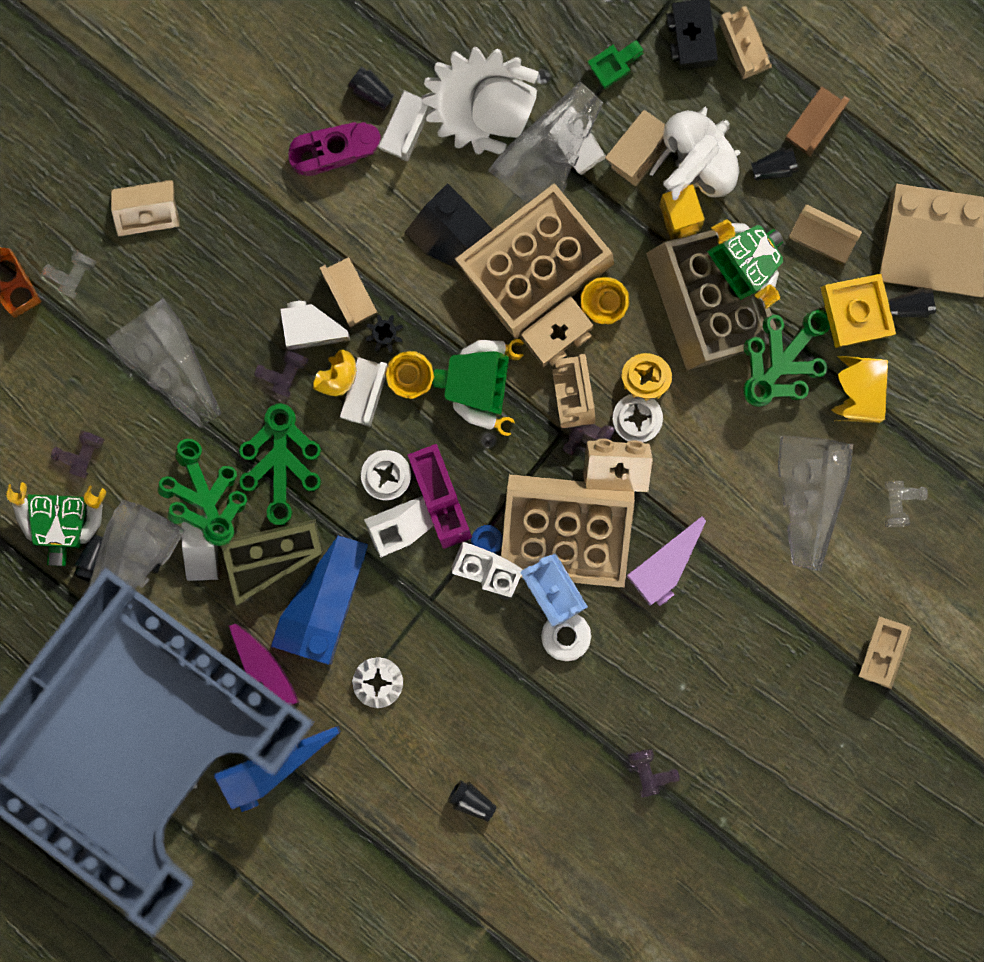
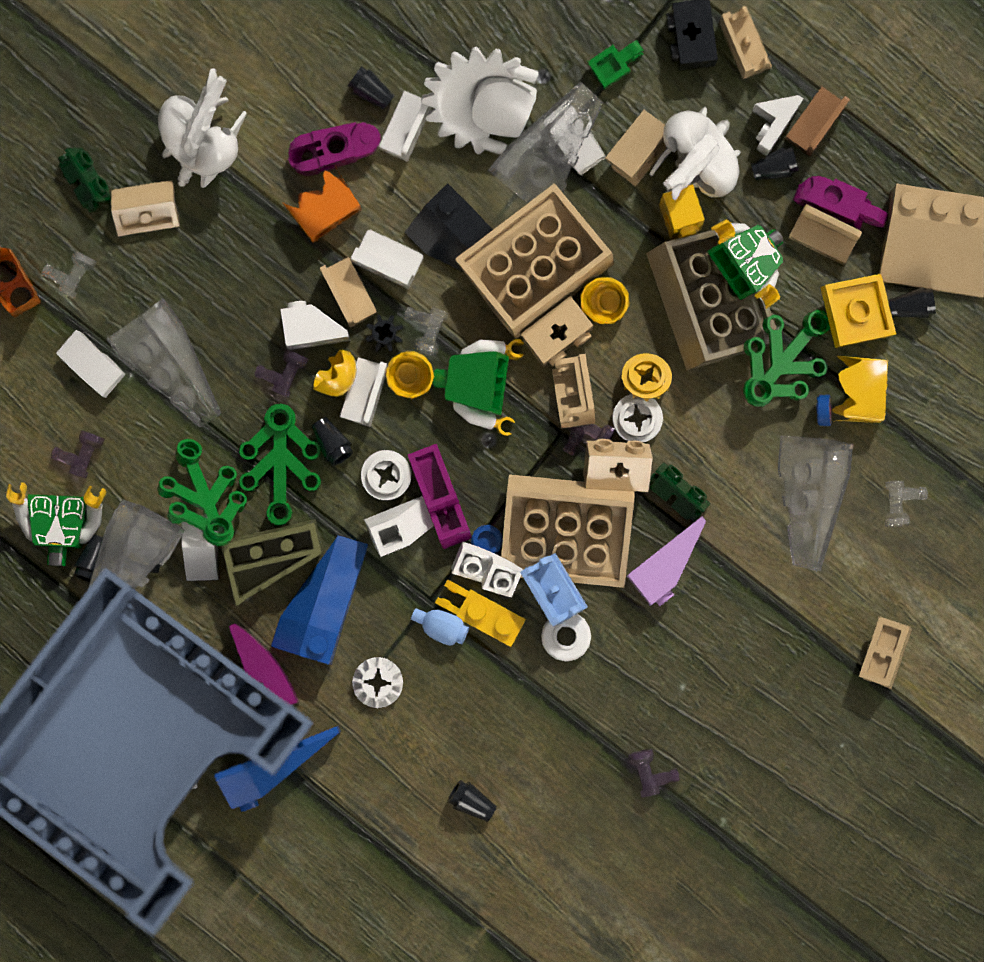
none -> white slope [56,330,126,398]
none -> dark green hinge [58,148,111,212]
none -> white hair [158,68,247,188]
none -> orange piece [282,166,361,243]
none -> black cone [311,417,353,466]
none -> white panel [351,230,424,289]
none -> clear piece [404,307,449,356]
none -> light blue plant [411,608,469,646]
none -> yellow hinge [435,580,526,647]
none -> dark green hinge [649,462,711,523]
none -> white slope [753,95,803,156]
none -> magenta piece [793,176,889,230]
none -> blue tile [817,395,832,426]

